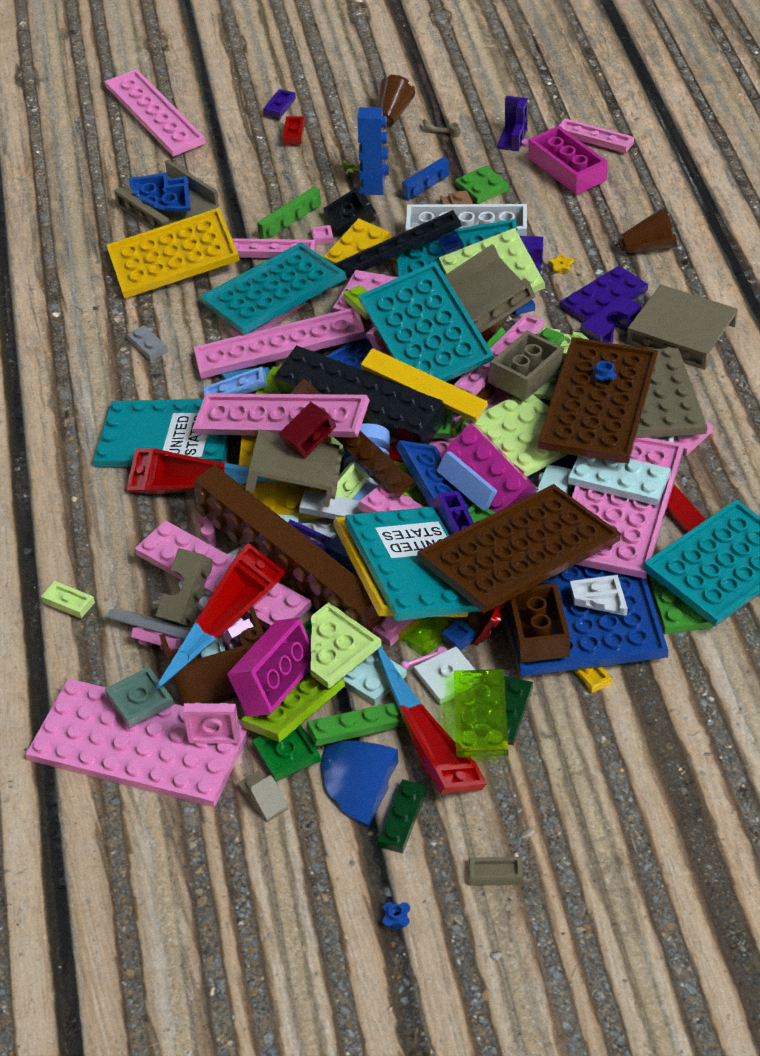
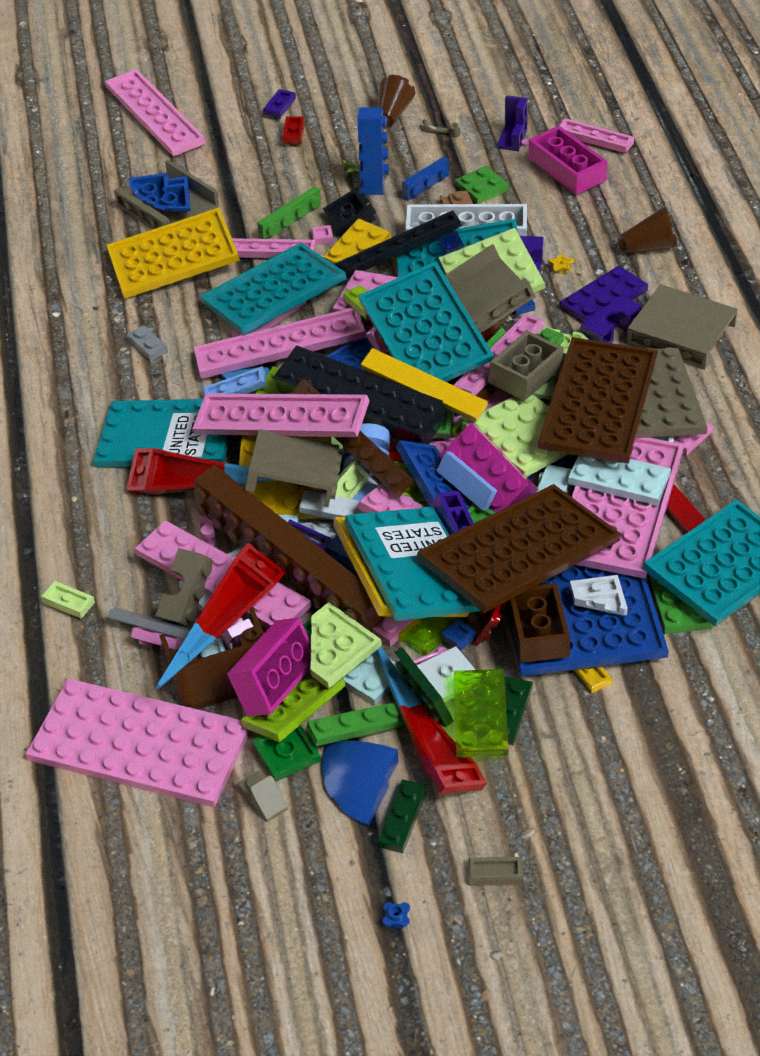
sand green plate [105,667,174,727] -> none
bright pink plate [183,703,241,744] -> none
dark red brick [279,401,336,459] -> none
blue plate [593,361,617,381] -> none
none -> dark green plate [394,647,454,727]

